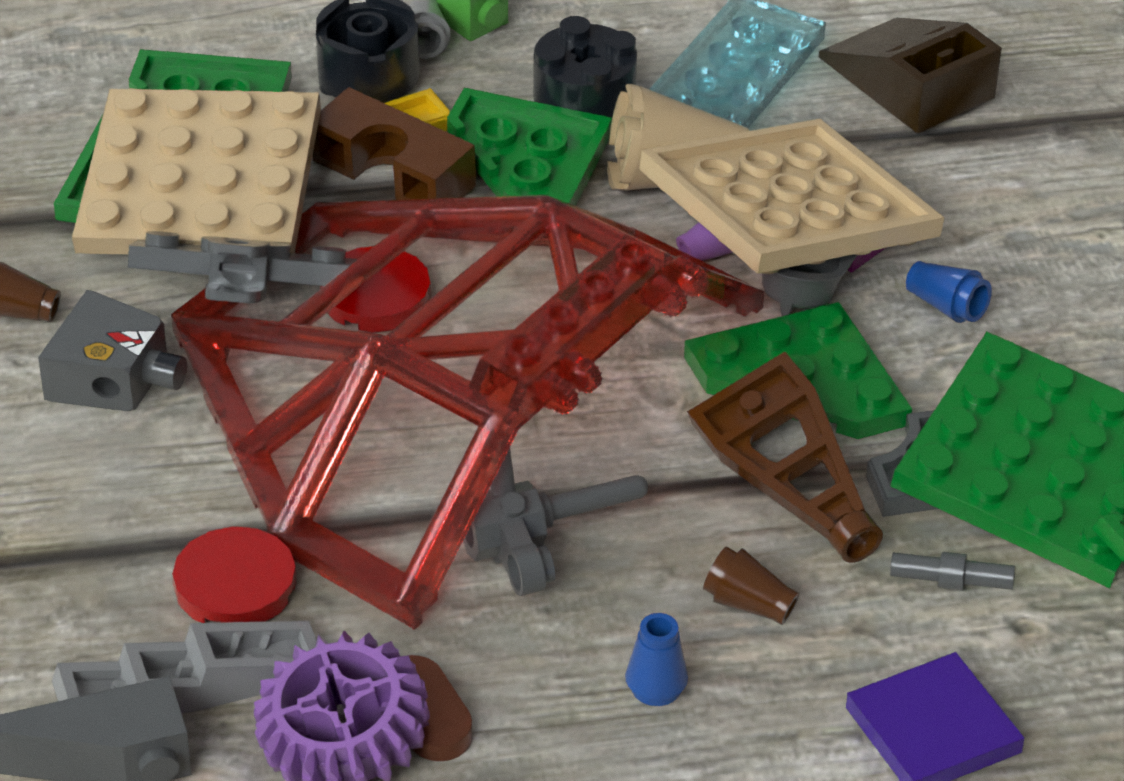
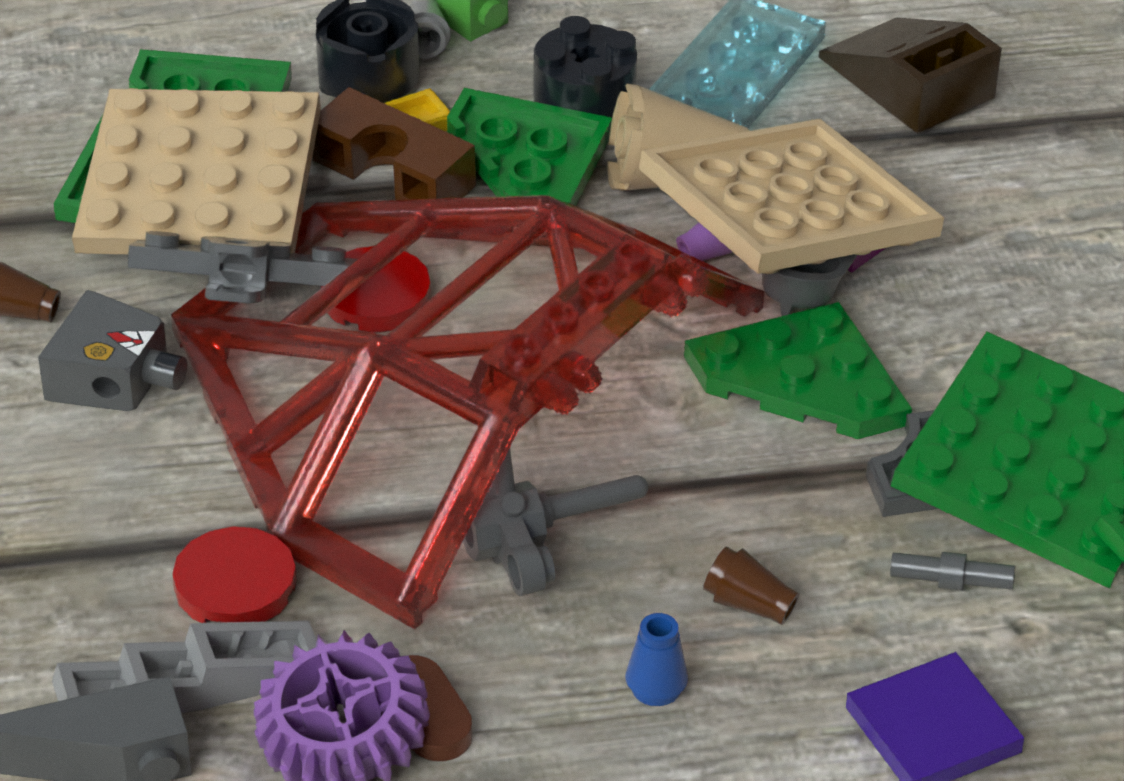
reddish brown plate [687,352,883,563] -> none
blue cone [906,261,992,323] -> none

